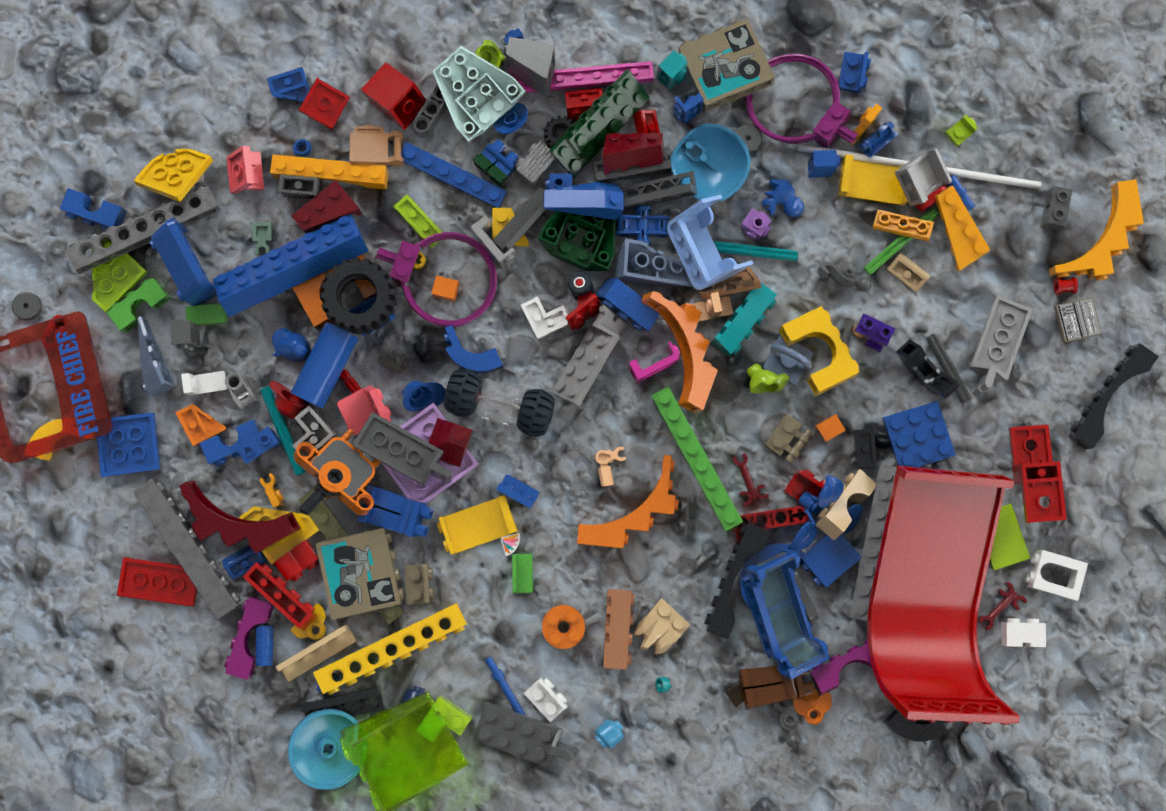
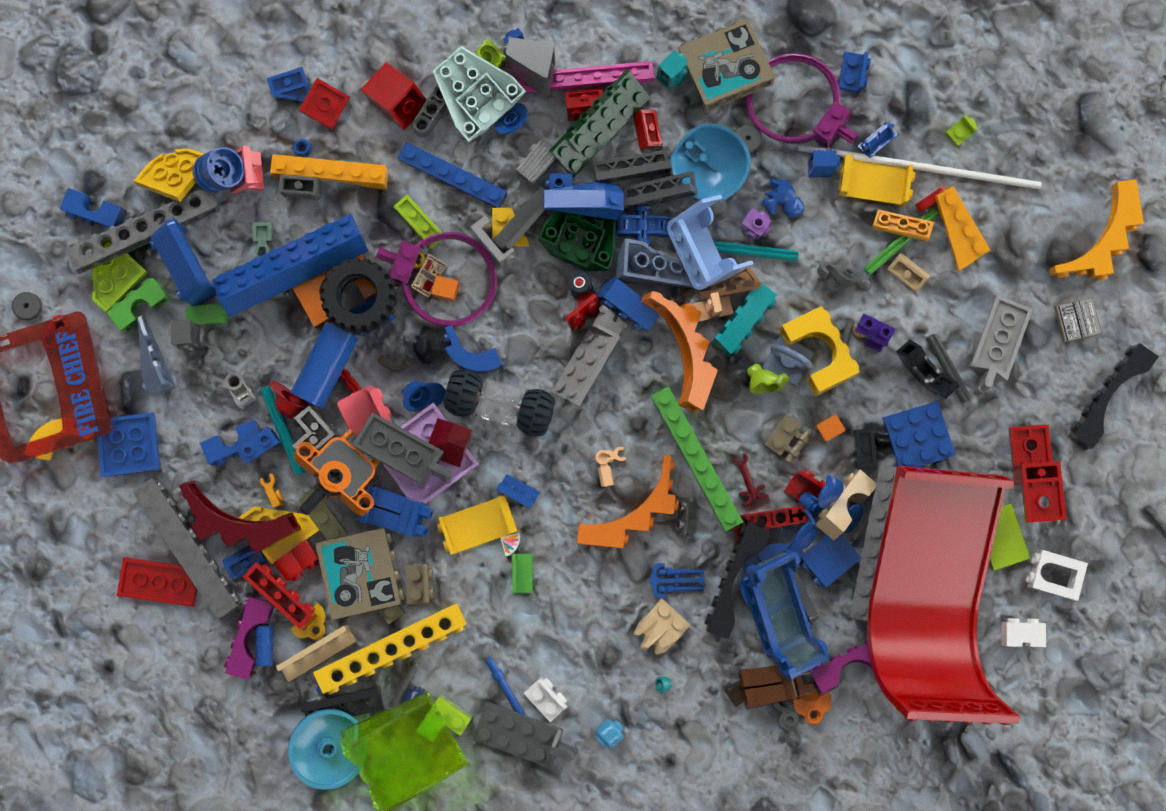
orange wing [175,404,227,447] -> none
white bracket [181,371,228,396] -> none
blue hair [272,328,311,362] -> none
dark red wedge [291,180,363,234] -> none
medium nougat piece [349,125,404,167] -> none
hips [473,139,519,187] -> none
white plate [521,297,568,340] -> none
orange wheel [542,605,585,649] -> none
black tyre [544,116,575,148] -> none
dark red wedge [602,132,664,175] -> none
nougat wedge [603,589,634,669] -> none
dark pink panel [628,341,680,384] -> none
blue bracket [672,93,704,124] -> none
light orange wing [848,104,883,146] -> none
black arch [883,709,948,742] -> none
light grey panel [895,148,952,206] -> none
blue pin [947,175,976,212] -> none
dark red bar [977,582,1027,630] -> none
dark grey brick [1040,186,1073,231] -> none
red bush [1053,277,1078,295] -> none
none -> blue wheel [193,147,244,193]
none -> slope [411,254,447,298]
none -> blue piece [649,563,704,598]

